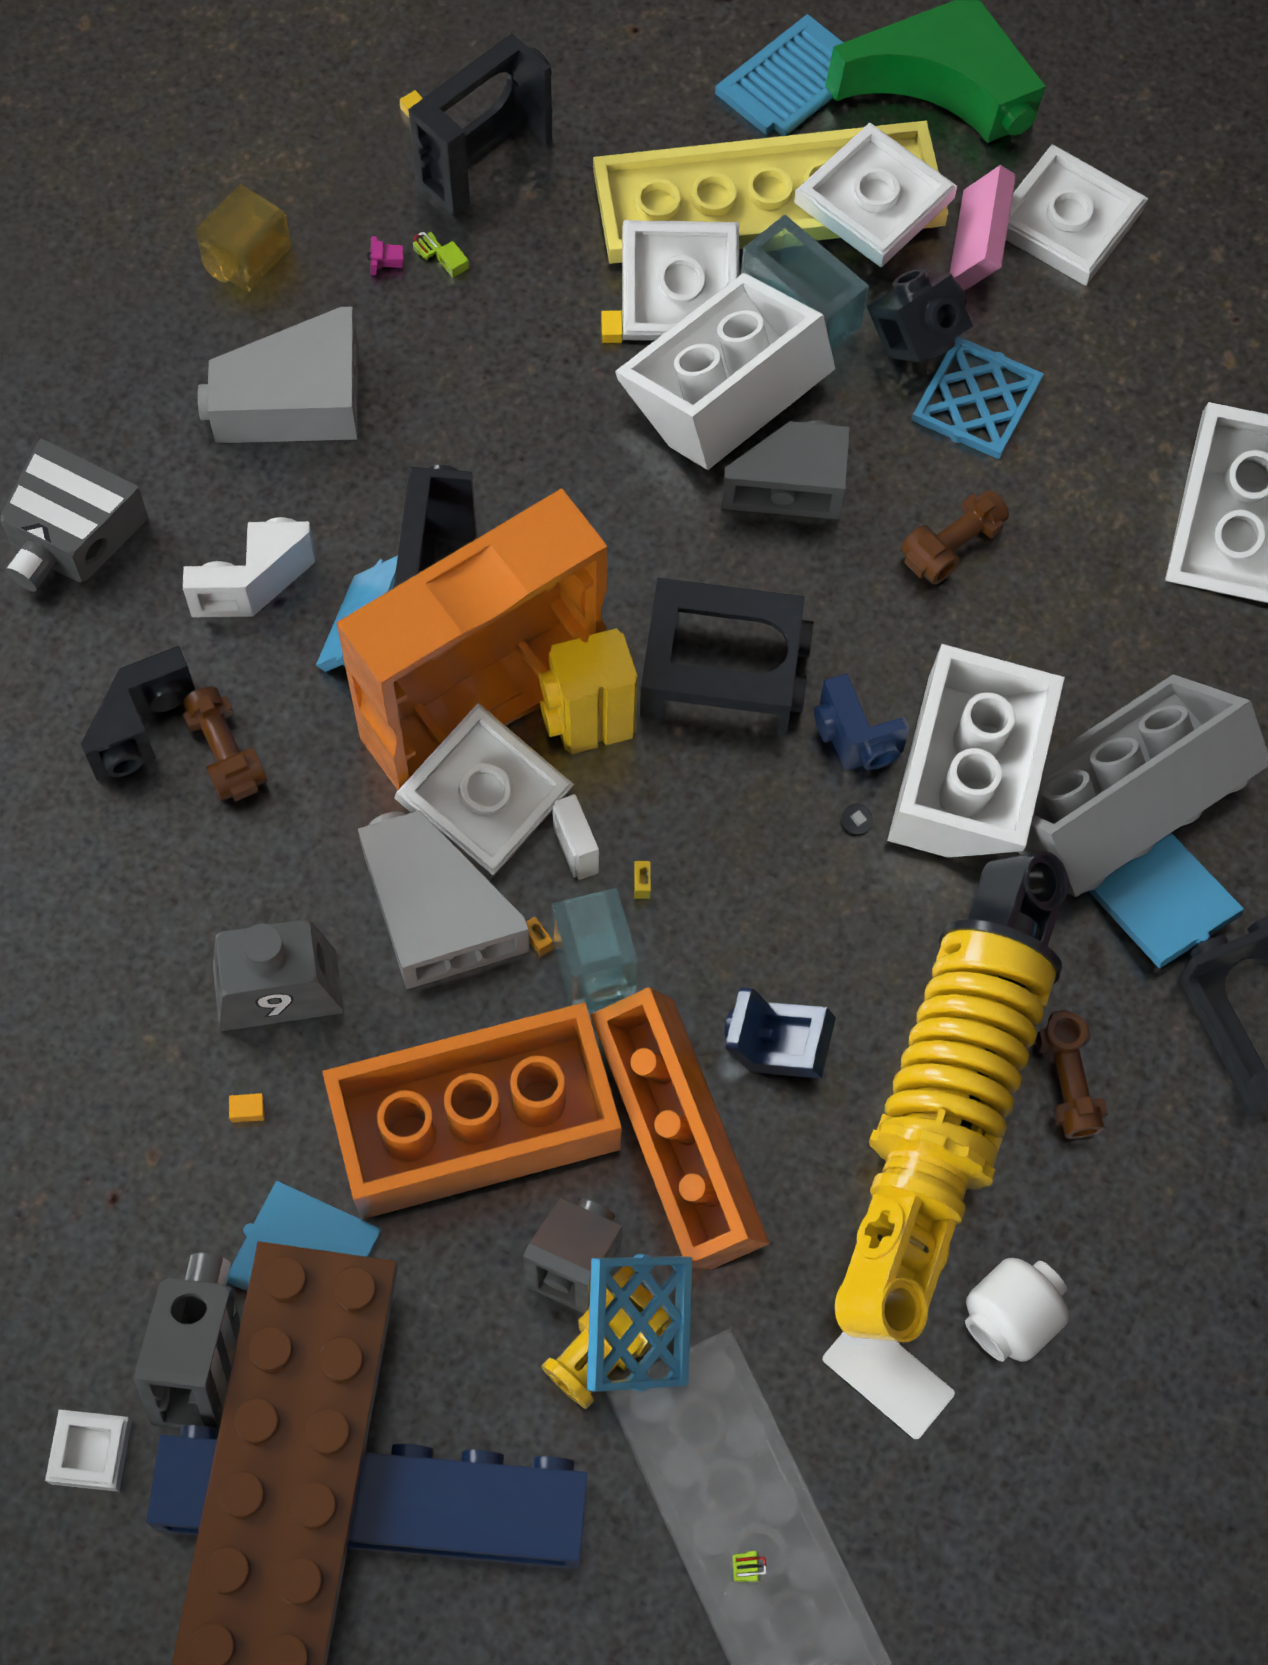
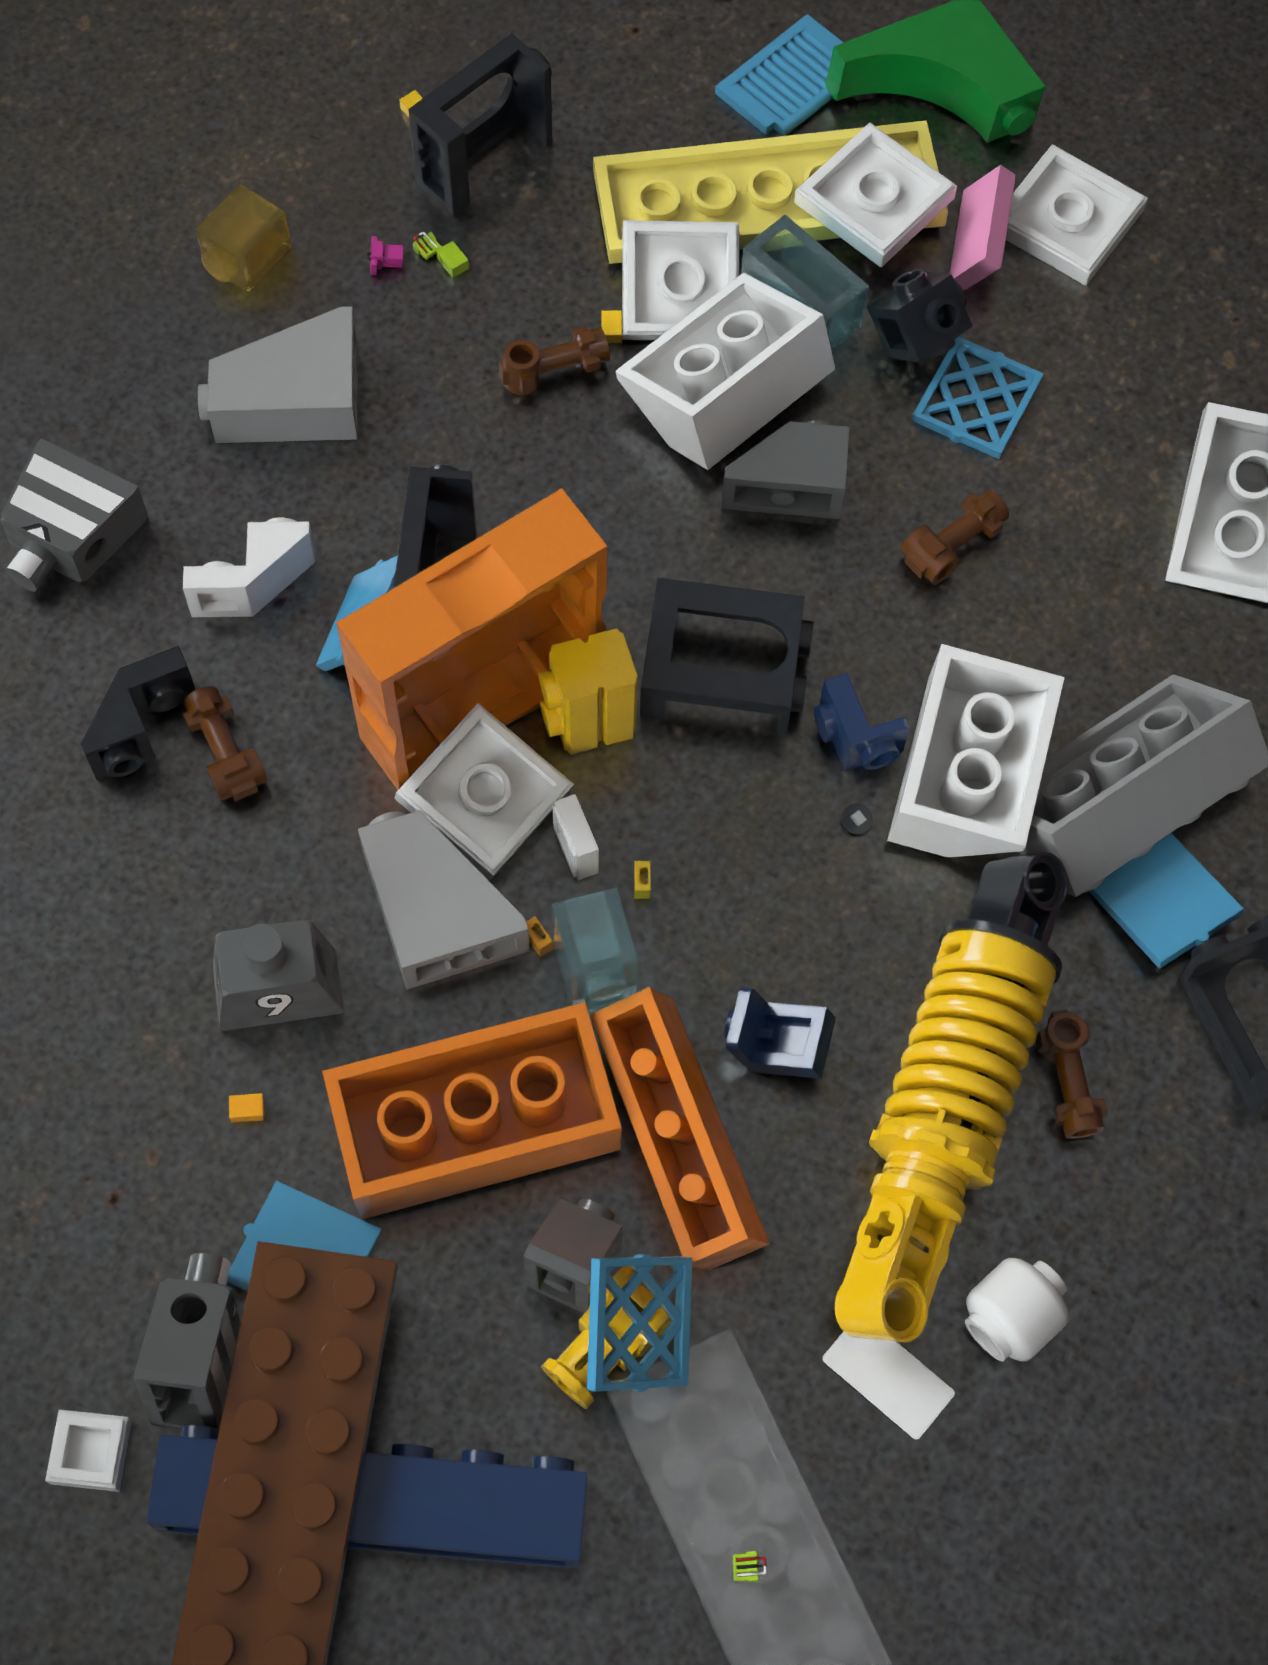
none -> reddish brown bar [498,326,610,396]

